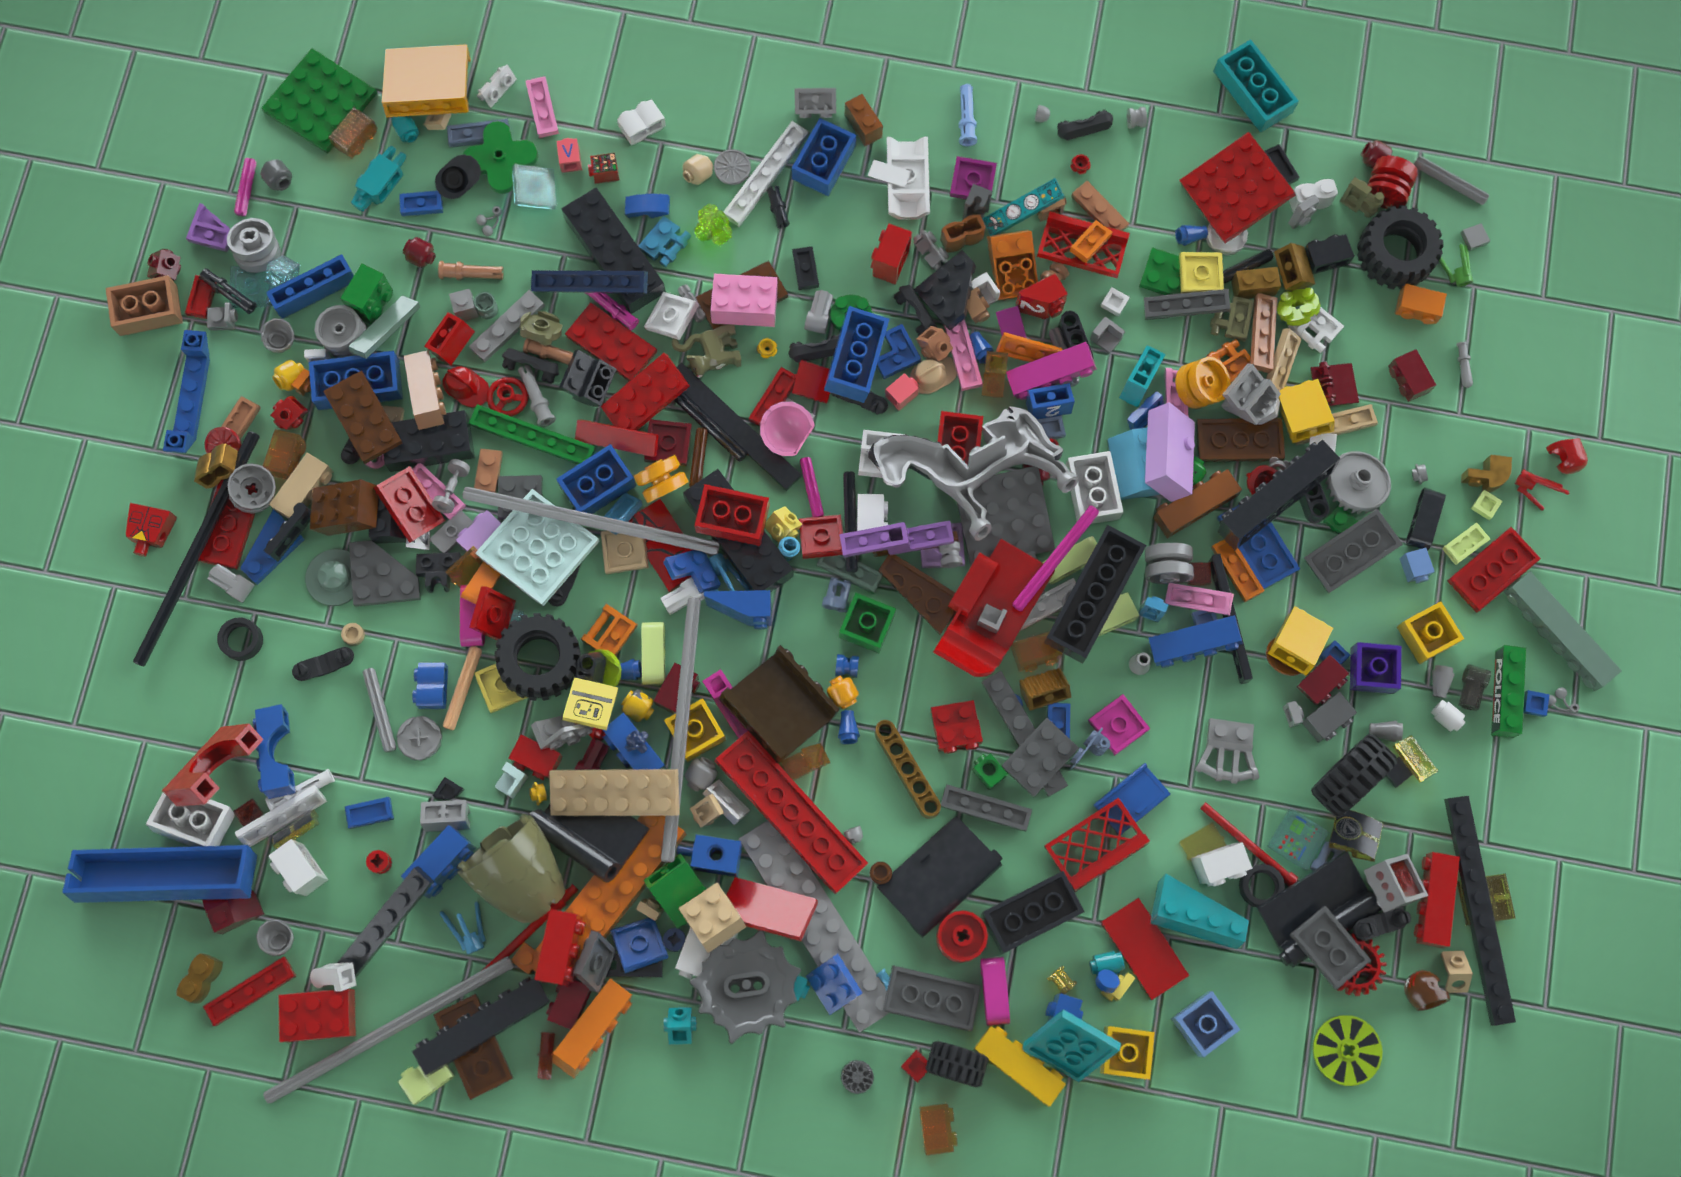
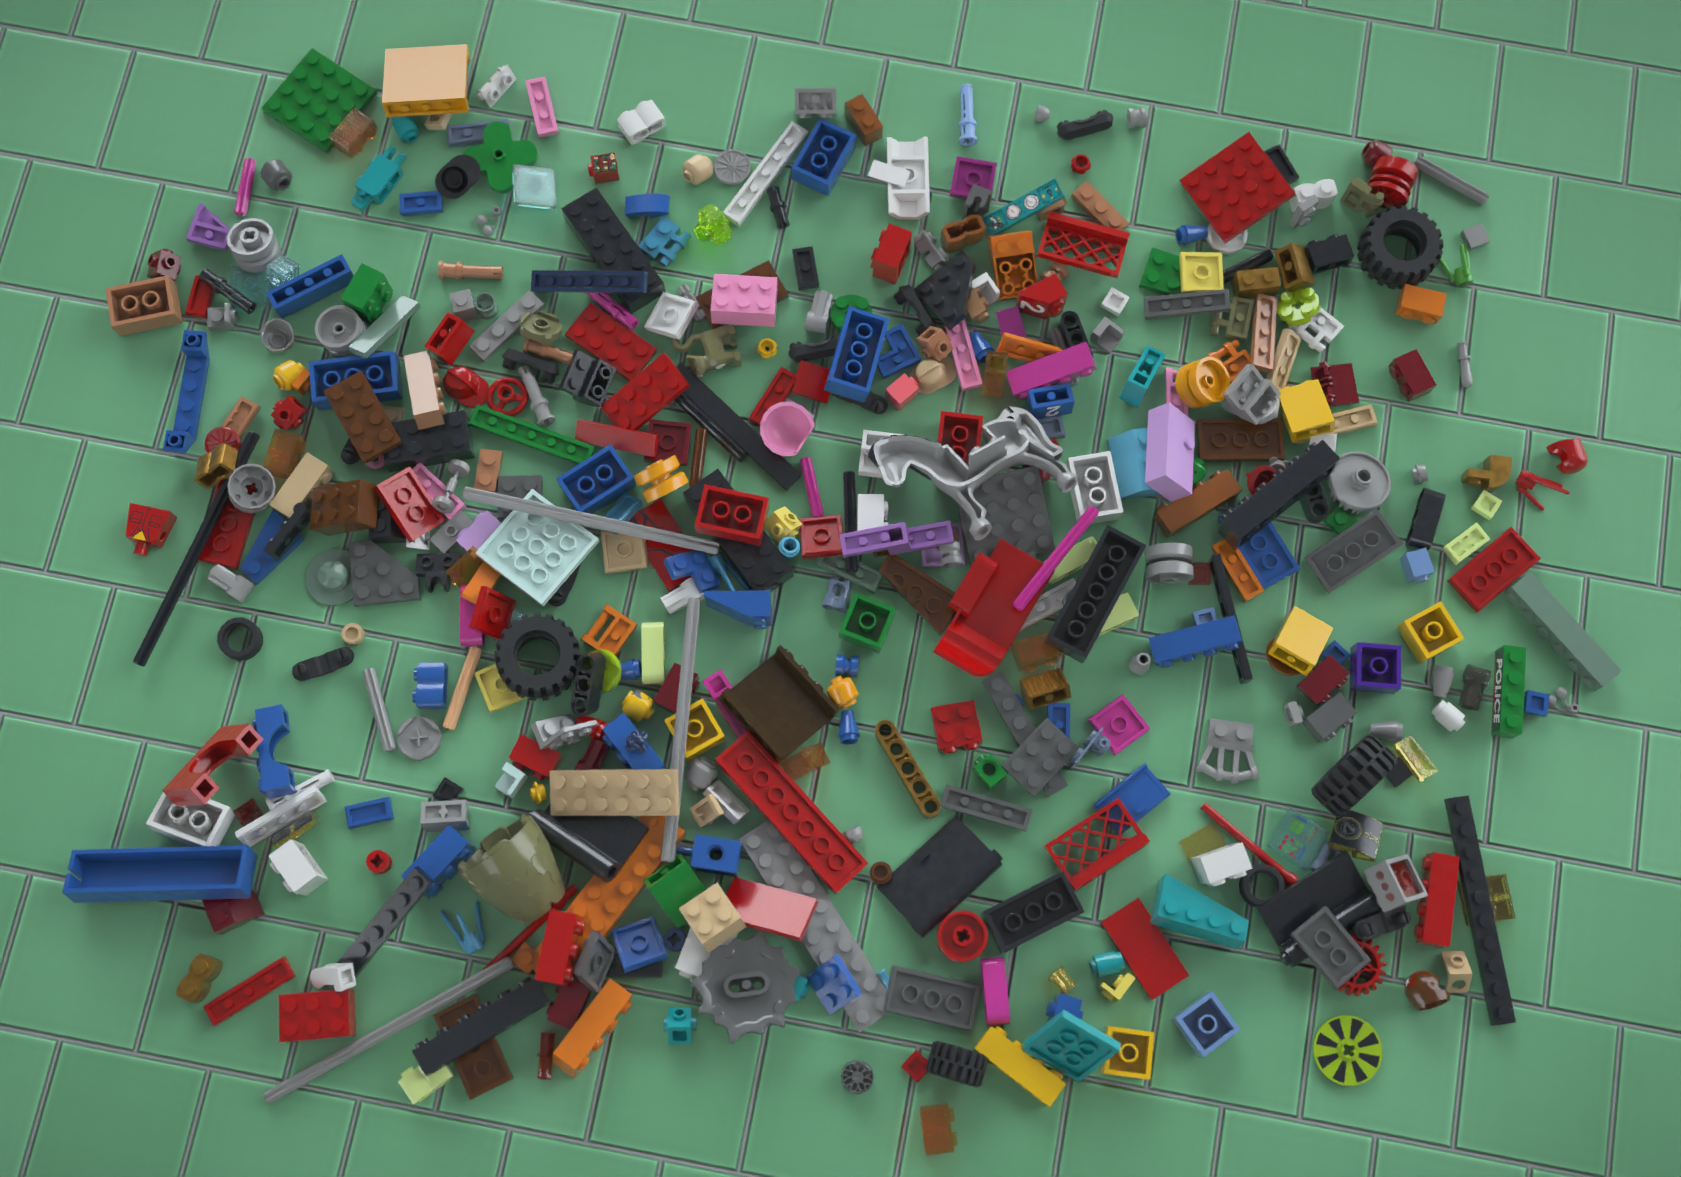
light grey hair [256,919,294,956] -> none
white tile [304,349,331,363] -> none
dark red head [403,237,436,268] -> none
coral brick [556,138,582,173] -> none
light yellow tile [563,678,618,730] -> none
tan plate [636,898,664,921] -> none
light grey panel [977,604,1007,634] -> none
orange plate [1070,220,1112,263] -> none
blue tile [1095,970,1120,993] -> none
blue plate [1127,391,1164,430] -> none
dark azure plate [1139,596,1169,622] -> none
bright pink plate [1165,583,1234,616] -> none
teal brick [1213,39,1299,133] -> none

